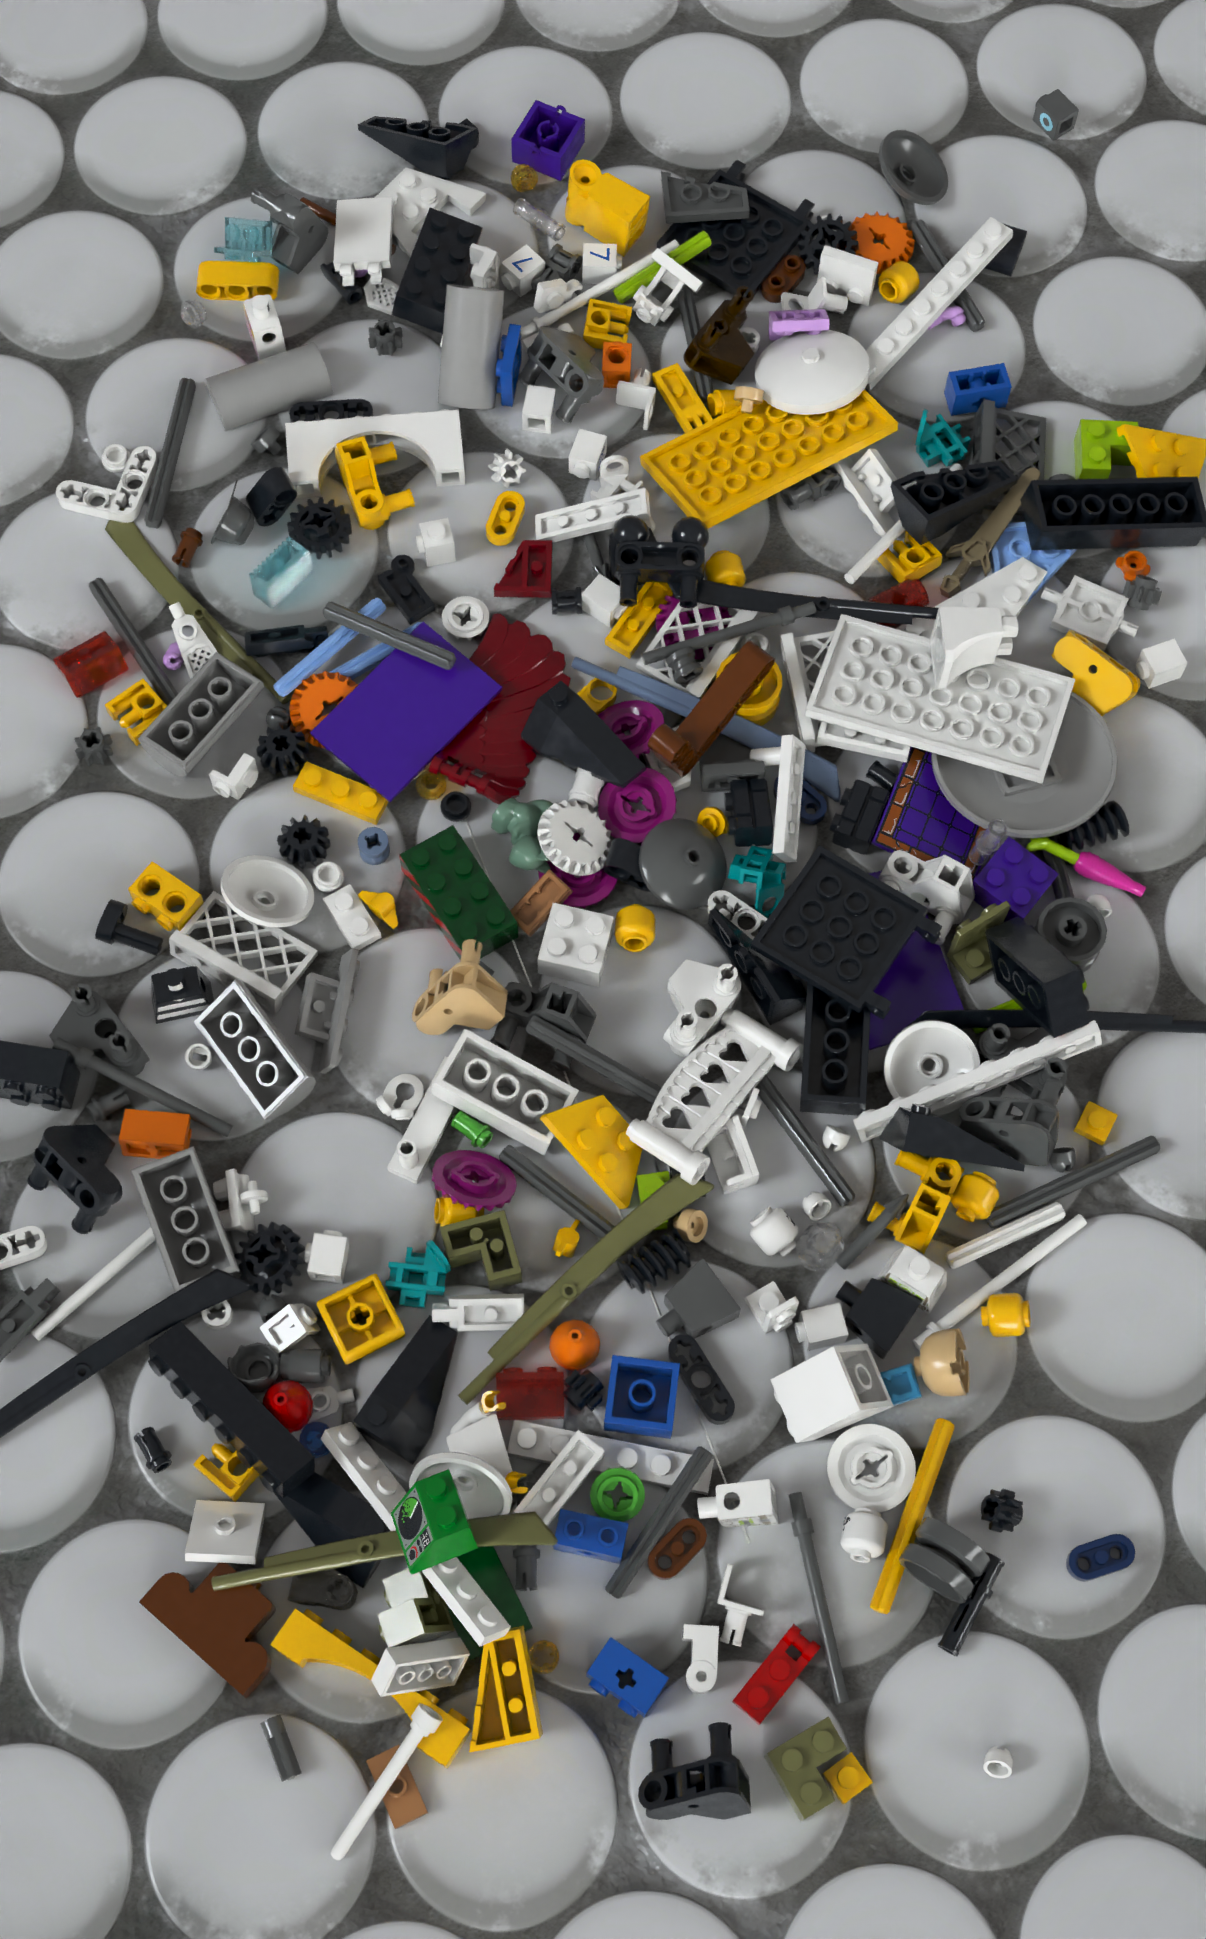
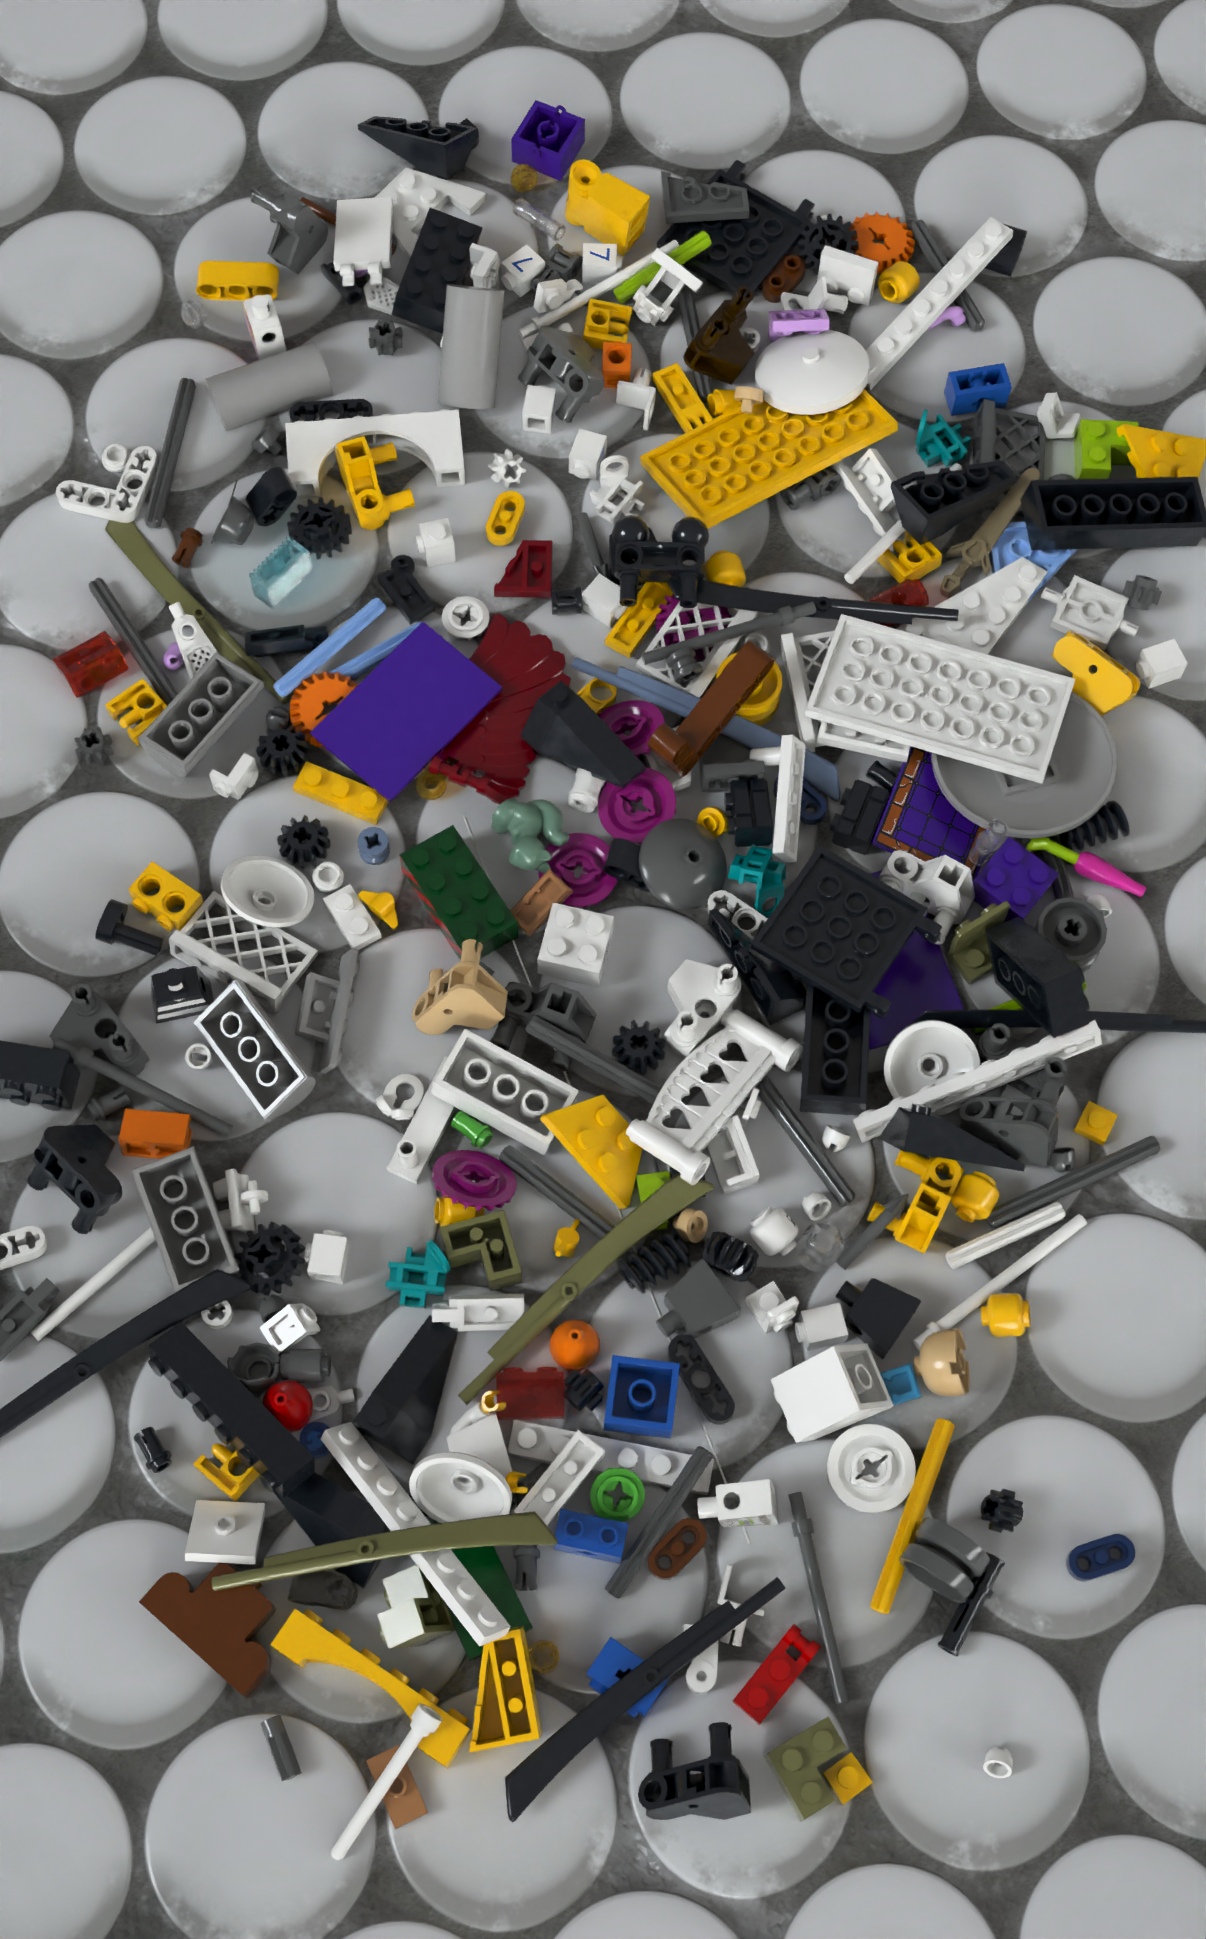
clear light blue bracket [214,217,272,262] -> none
yellow brick [317,1273,405,1365] -> none
dark grey axle [323,602,456,670] -> none
white piece [371,1637,470,1697] -> none
green slope [391,1469,478,1575] -> none
black plate [440,791,471,822] -> none
blue plate [496,324,522,407] -> none
white piece [535,488,656,543] -> none
white gear [537,800,612,876] -> none
yellow head [614,904,656,952] -> none
white head [840,1508,888,1563] -> none
white torso [876,1245,947,1315] -> none
dark grey dish [879,130,948,205] -> none
white hips [929,607,1018,689] -> none
dark grey brick [1033,89,1079,141] -> none
orange plate [1115,551,1151,581] -> none
none -> black piece [505,1577,786,1822]
none -> black gear [612,1020,666,1075]
none -> black gear [701,1231,759,1282]
none -> white bracket [1037,392,1081,439]

